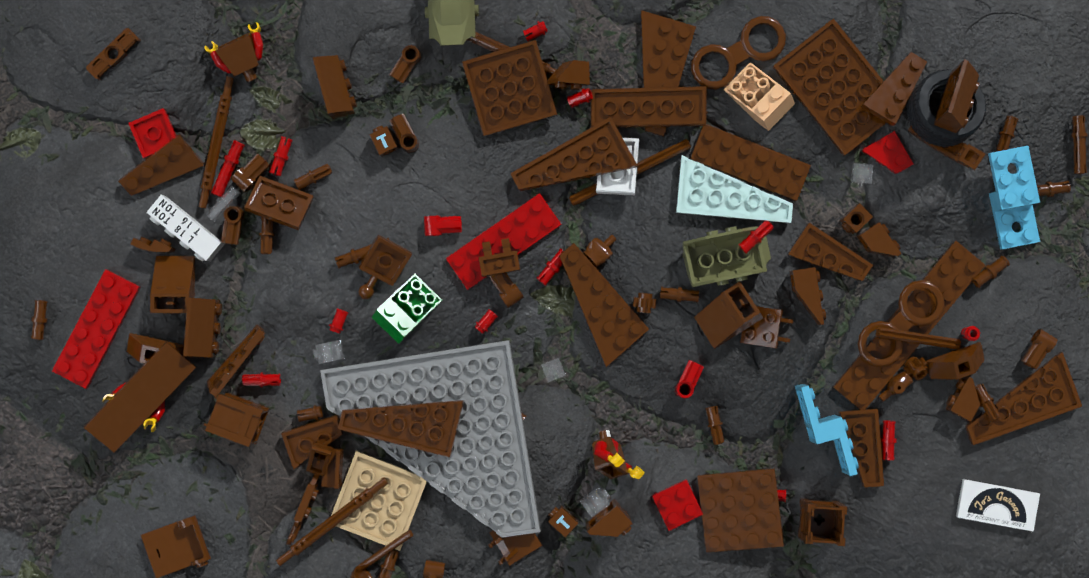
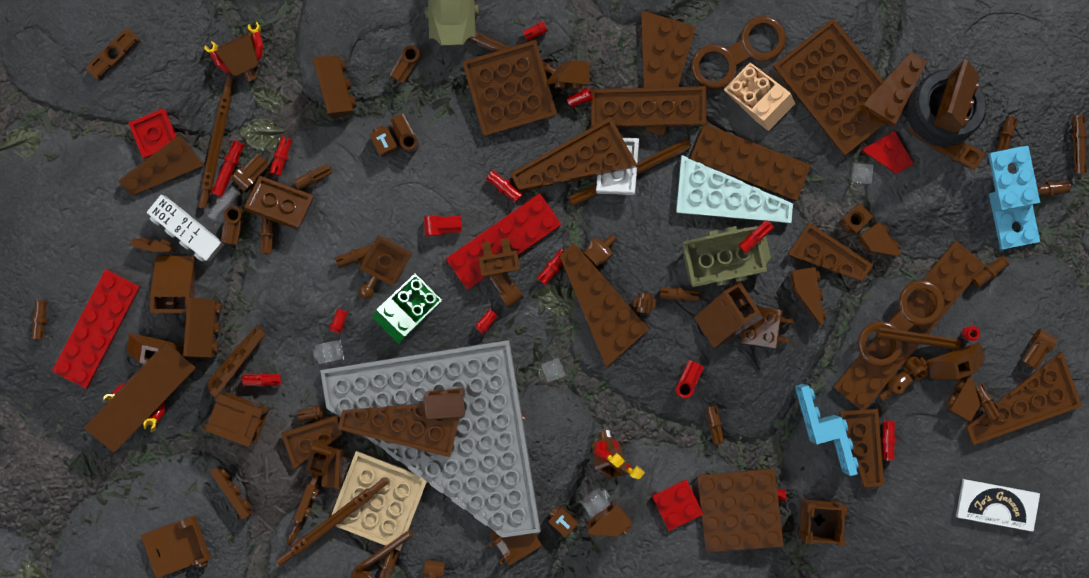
none -> reddish brown plate [210,466,253,520]
none -> reddish brown panel [423,388,465,419]
none -> red pin [486,170,523,203]

